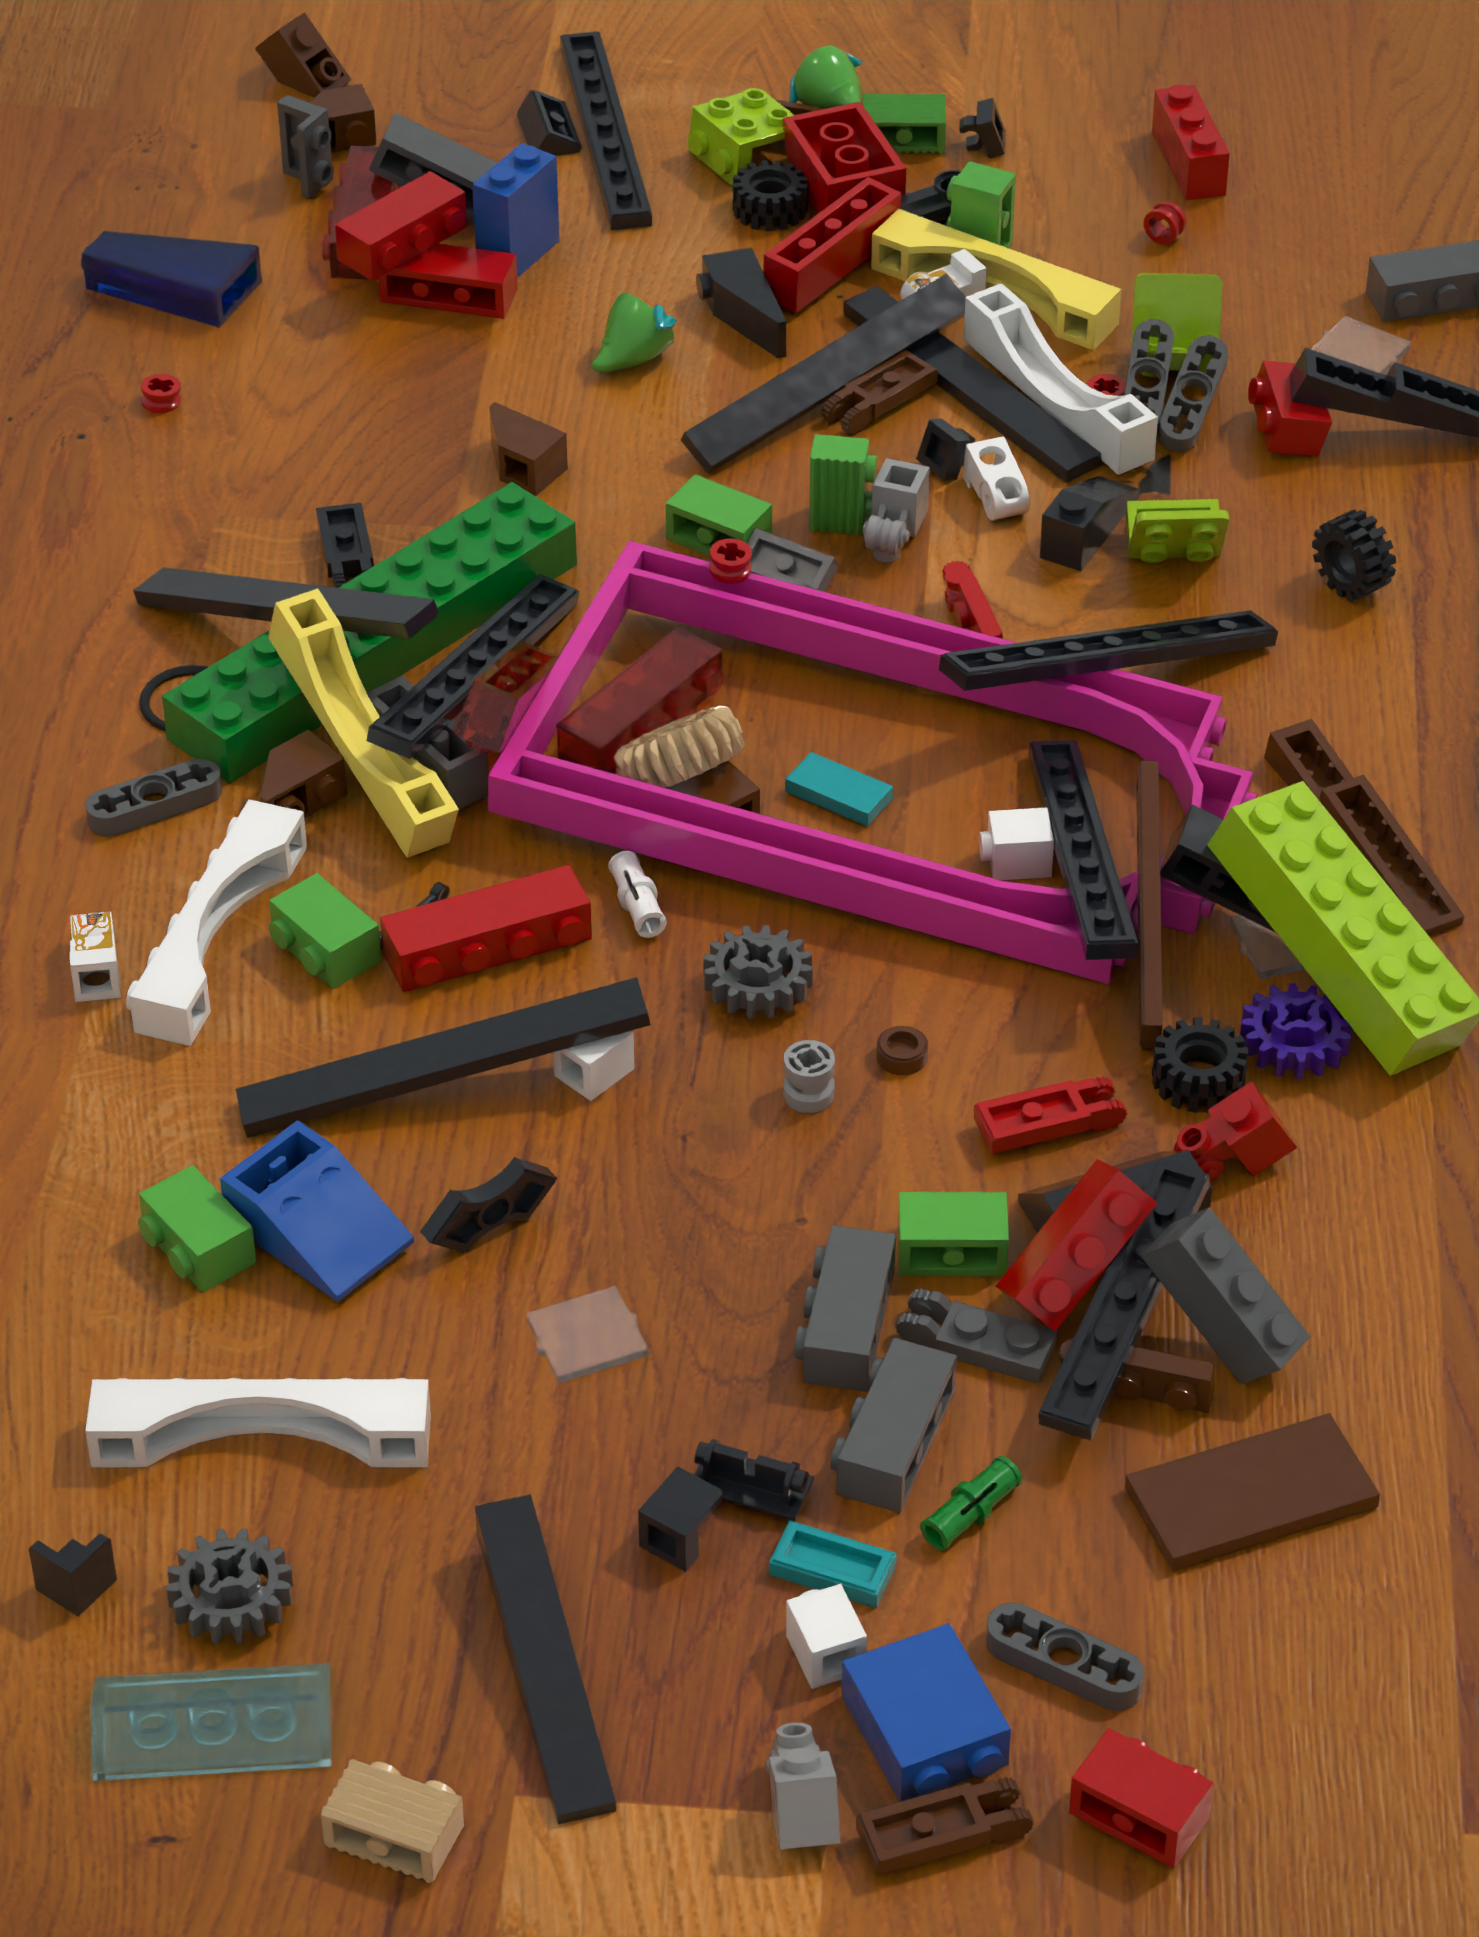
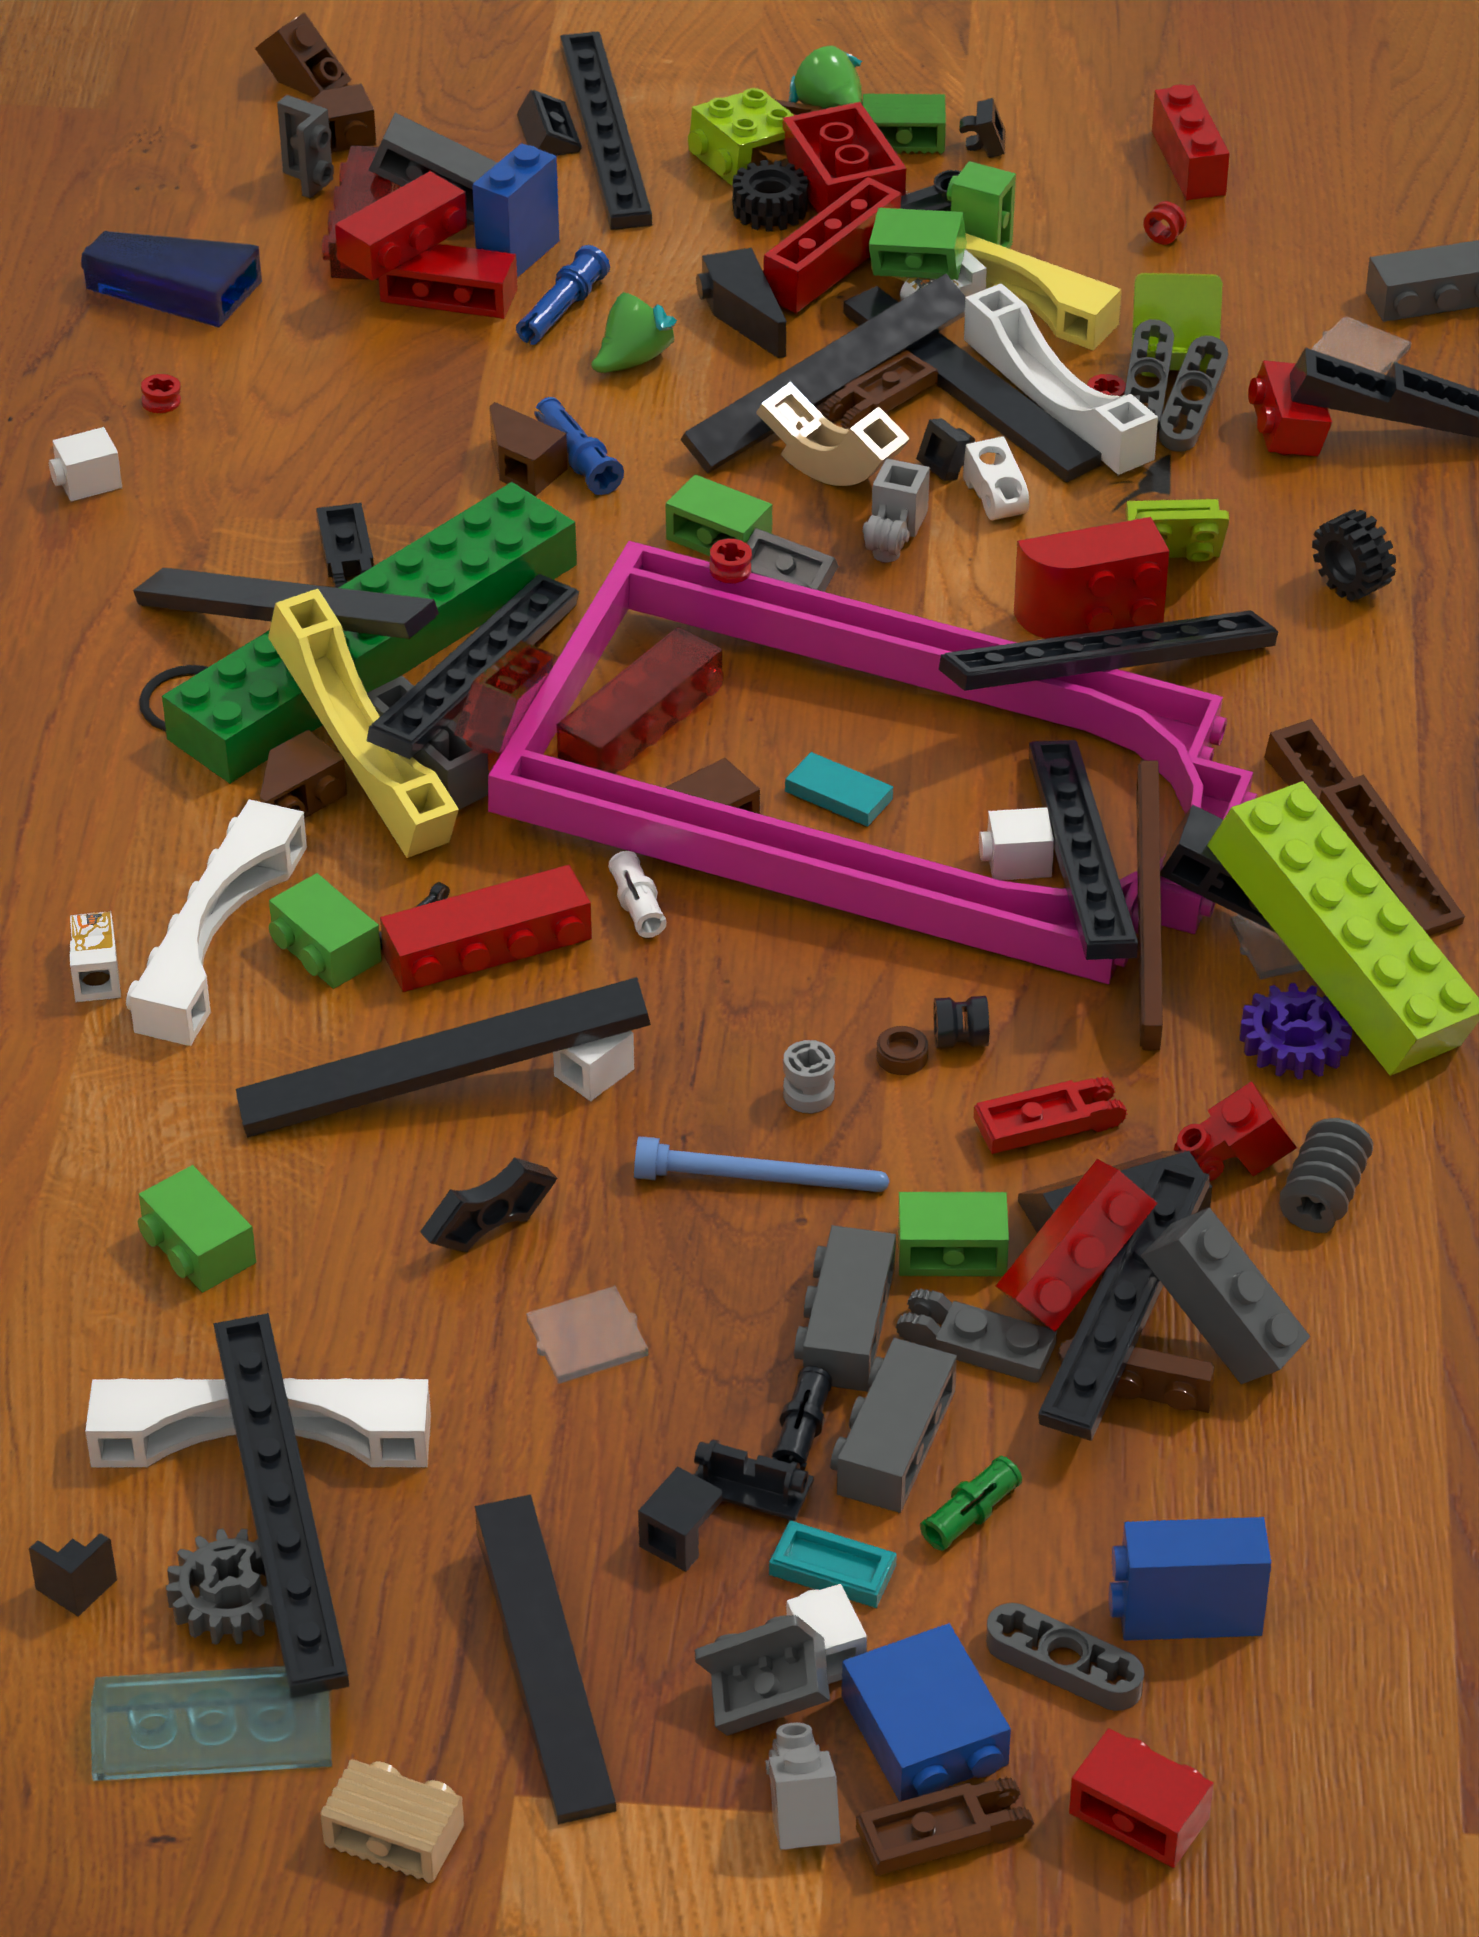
dark grey beam [85,759,222,836] -> none
blue slope [220,1120,414,1302] -> none
tan gear [614,706,745,788] -> none
dark grey gear [703,925,813,1018] -> none
bright green brick [809,434,878,536] -> none
red hinge [942,560,1003,639] -> none
black slope [1040,476,1140,571] -> none
reddish brown tile [1125,1413,1380,1571] -> none
black tyre [1152,1018,1248,1113] -> none
none -> white brick [49,427,122,501]
none -> black tile [213,1313,350,1698]
none -> blue pin [516,245,610,345]
none -> blue pin [534,397,624,495]
none -> medium blue piece [634,1136,889,1192]
none -> dark grey bracket [695,1615,830,1736]
none -> tan arch [756,382,910,486]
none -> black pin [771,1366,832,1470]
none -> bright green brick [869,208,967,280]
none -> black wheel [933,996,990,1049]
none -> red brick [1014,517,1170,639]
none -> blue brick [1109,1517,1272,1641]
none -> dark grey piece [1279,1118,1374,1233]

